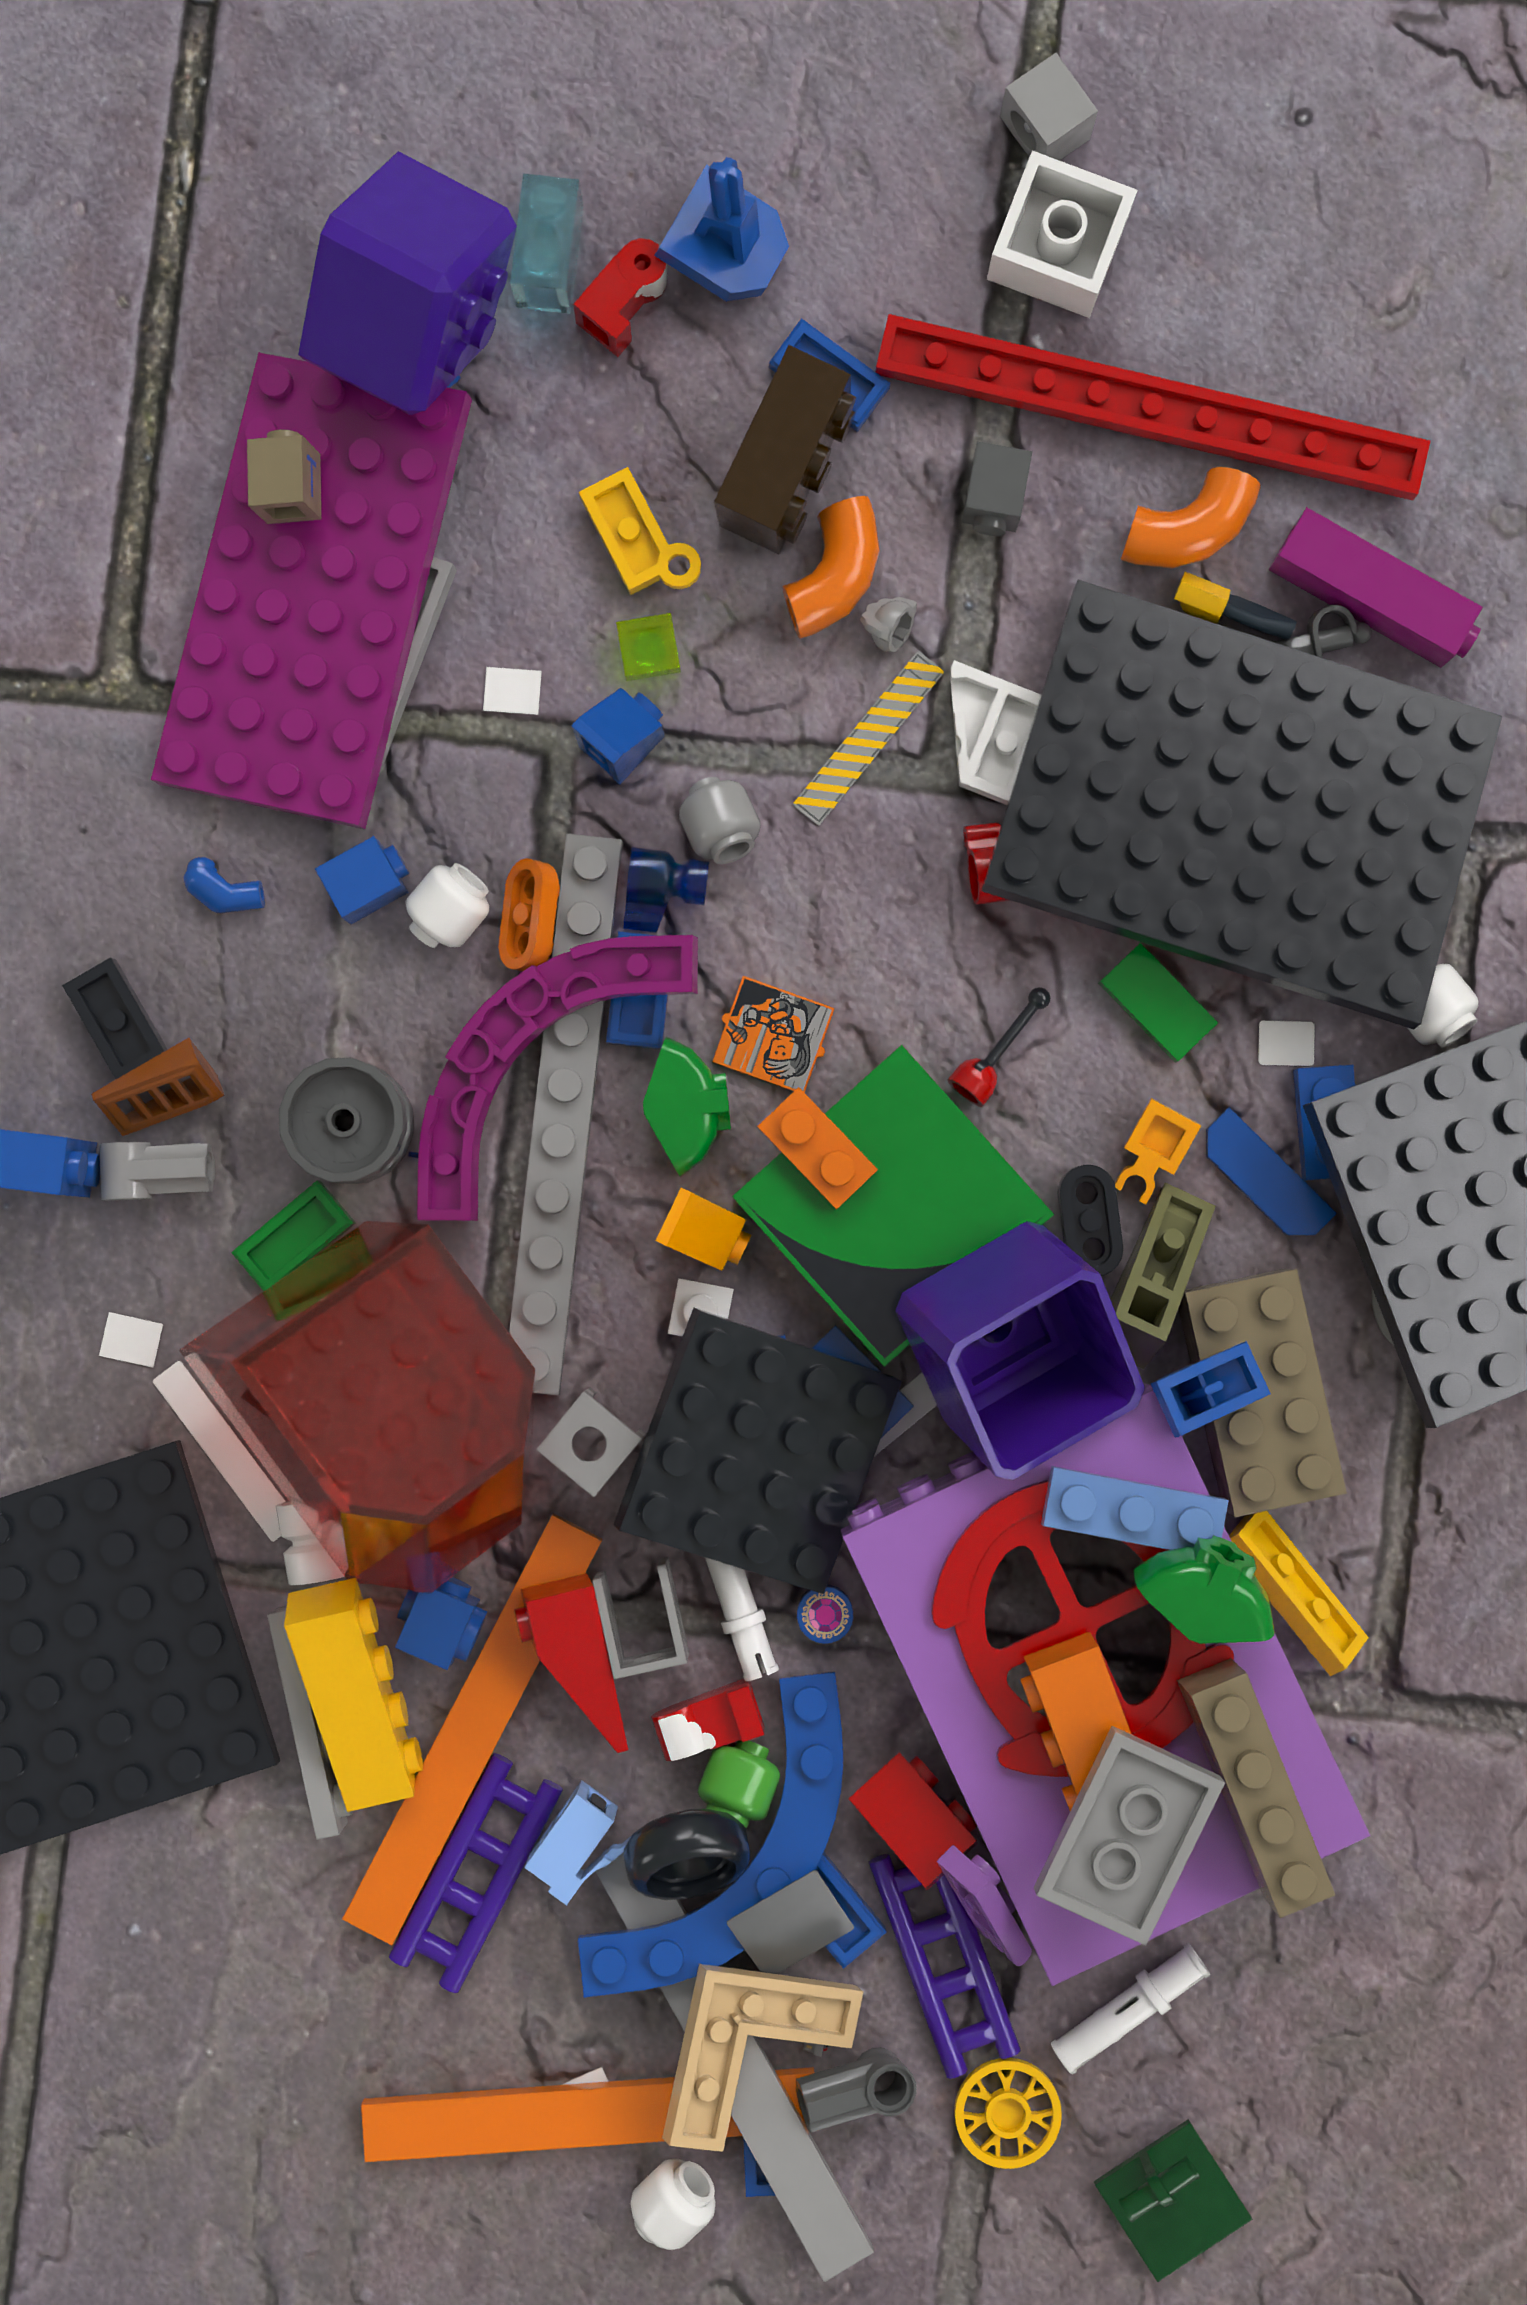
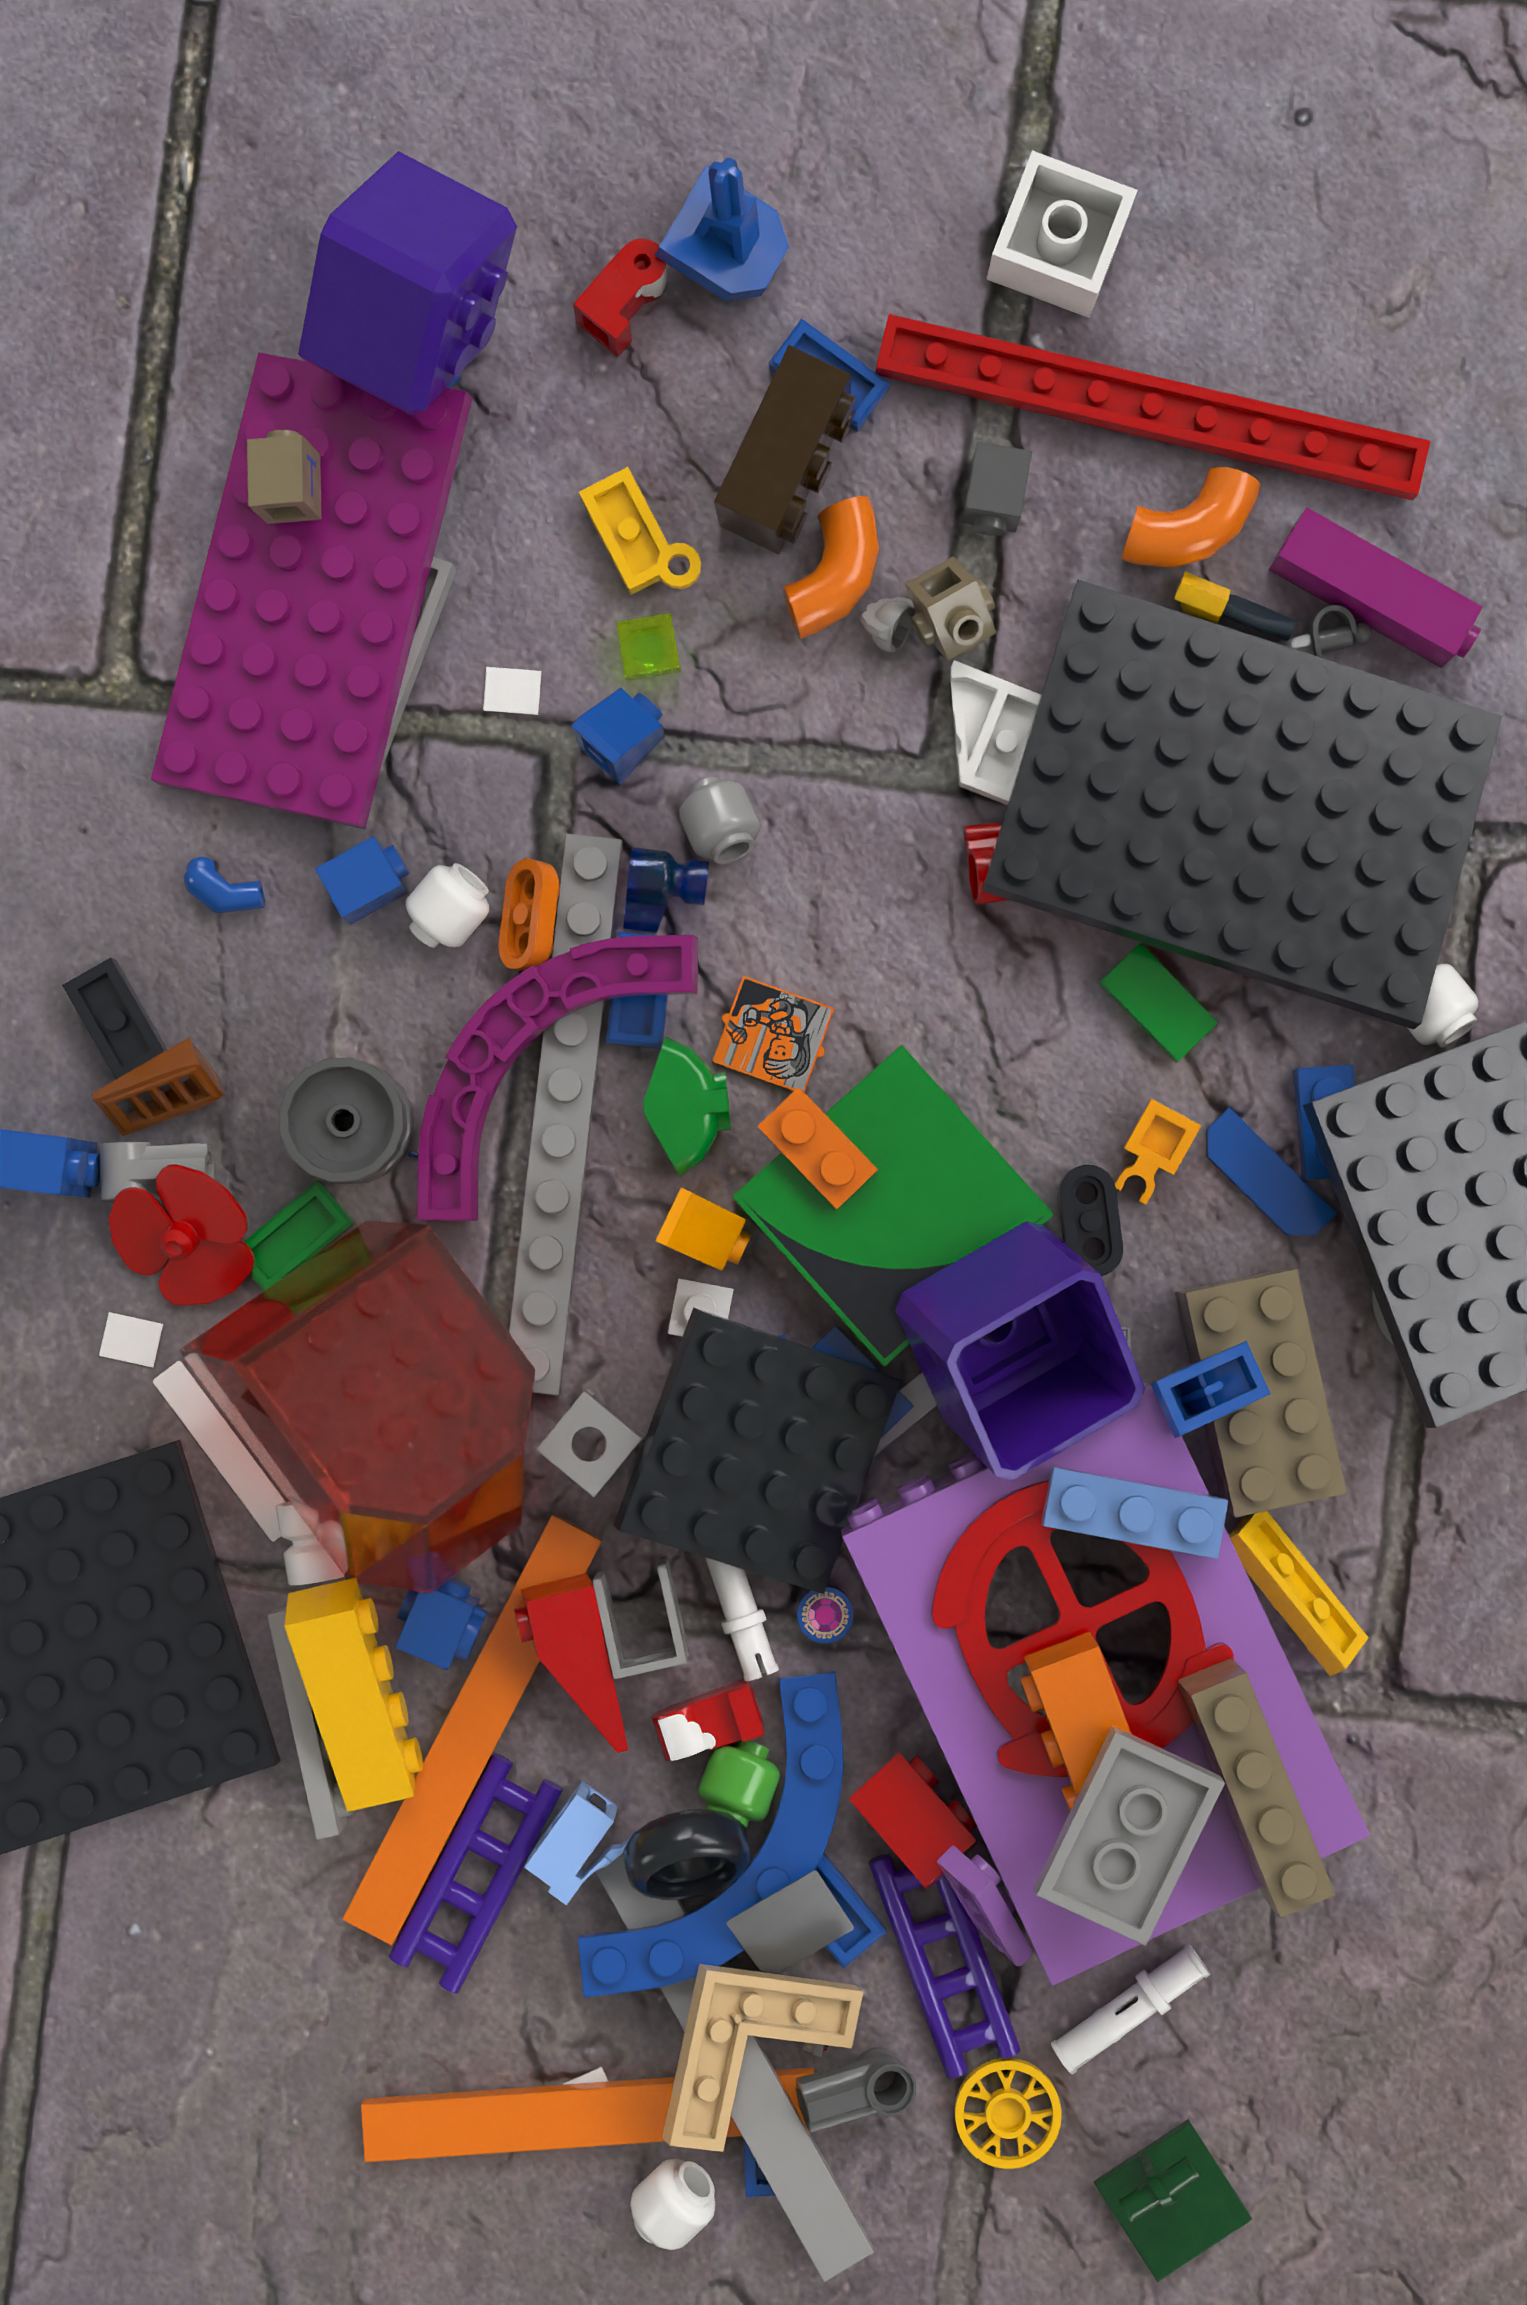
clear light blue brick [510,173,584,314] -> none
sticker [793,651,944,825] -> none
hinge [947,987,1051,1107] -> none
light grey piece [1000,53,1098,161] -> none
olive slope [1110,1182,1216,1369] -> none
green piece [1134,1535,1275,1644] -> none
white sticker [1258,1020,1315,1066] -> none
none -> red piece [108,1164,255,1306]
none -> dark tan brick [905,556,996,660]

